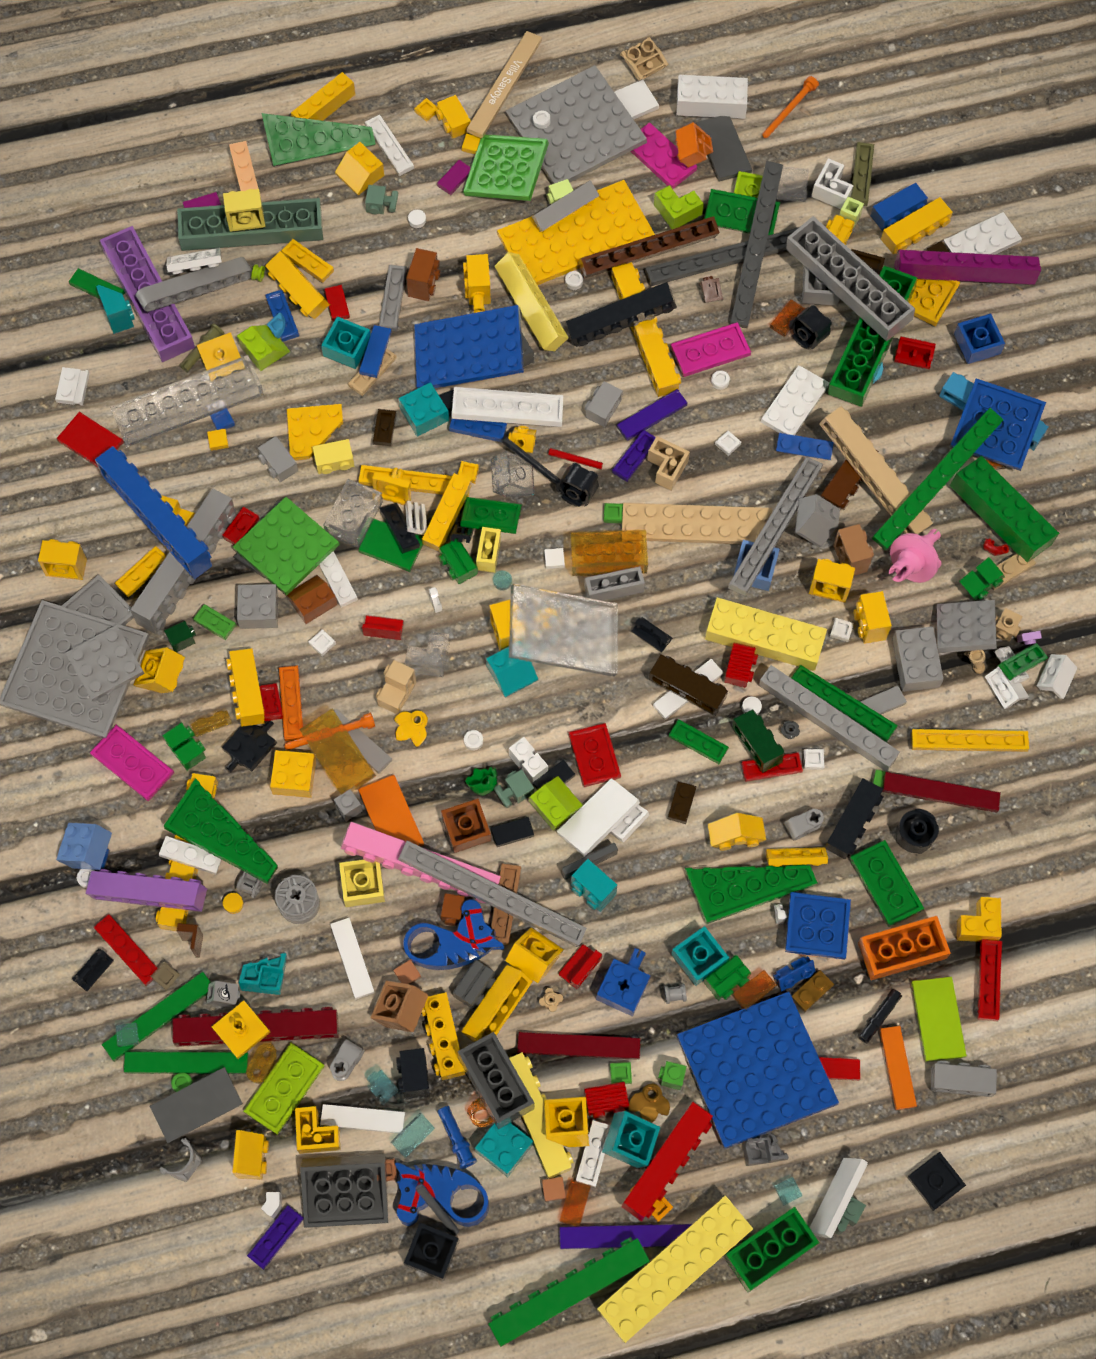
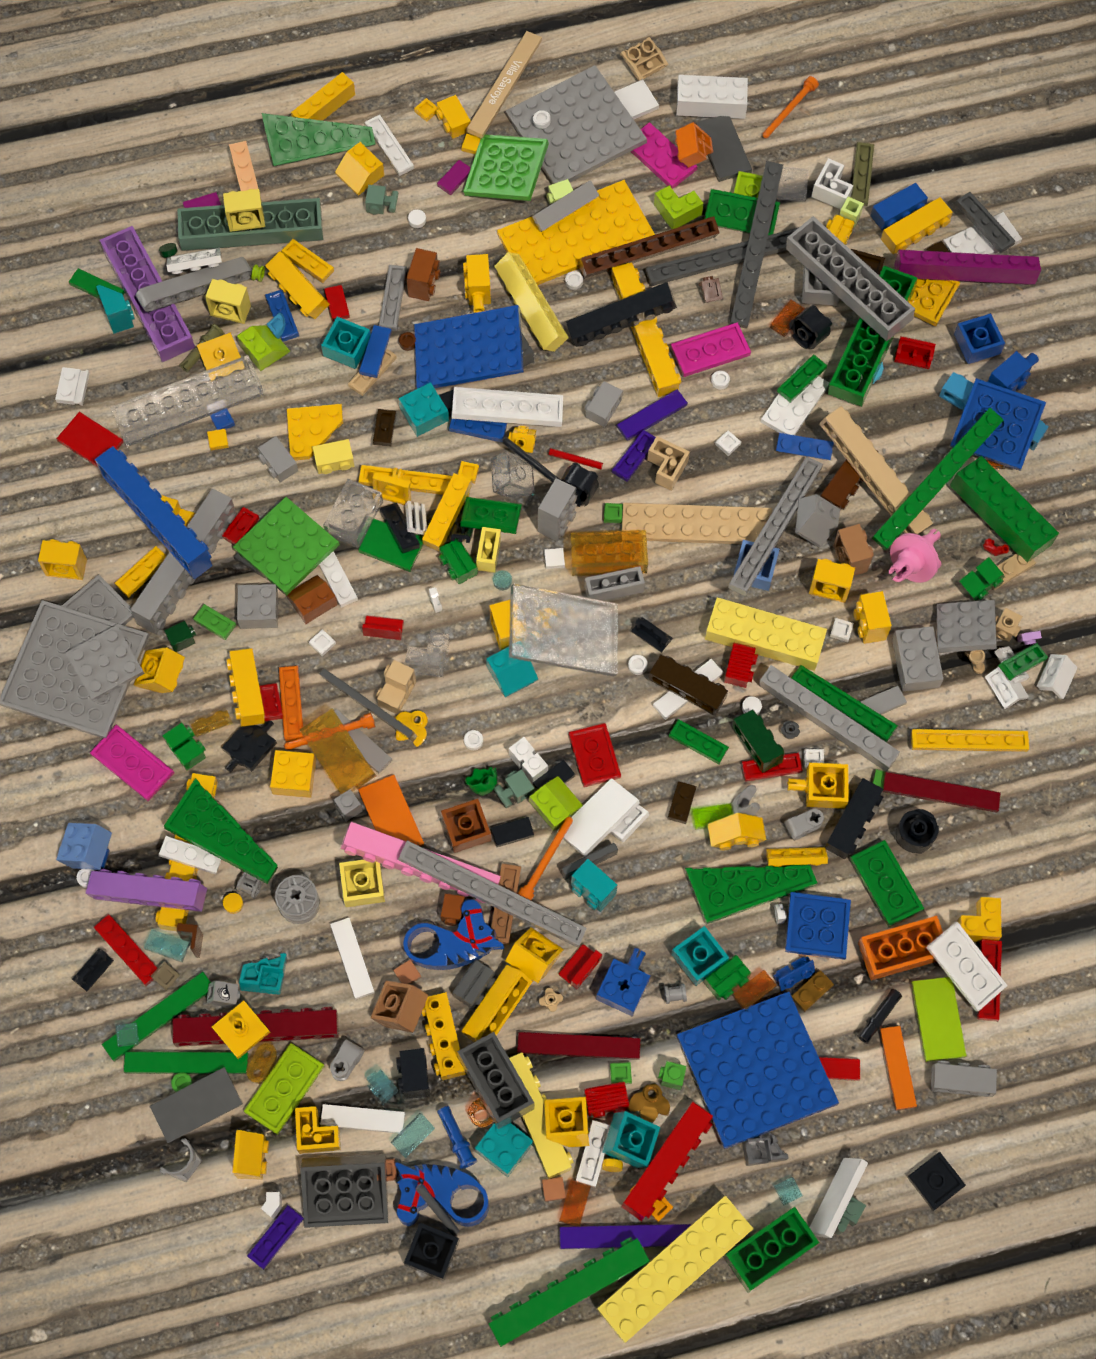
none -> clear light blue plate [144,929,190,962]
none -> dark green tile [159,243,178,258]
none -> light yellow brick [205,279,251,324]
none -> dark grey tile [320,669,417,742]
none -> reddish brown tile [399,332,416,351]
none -> orange piece [517,817,573,901]
none -> light grey brick [538,478,577,542]
none -> yellow tile [602,1158,623,1172]
none -> white tile [628,655,648,675]
none -> clear neon green plate [692,803,733,830]
none -> light grey helmet [732,785,760,816]
none -> green tile [777,354,827,403]
none -> yellow brick [787,762,848,809]
none -> white tile [926,922,1008,1011]
none -> dark grey plate [955,192,1015,254]
none -> blue brick [988,351,1039,391]

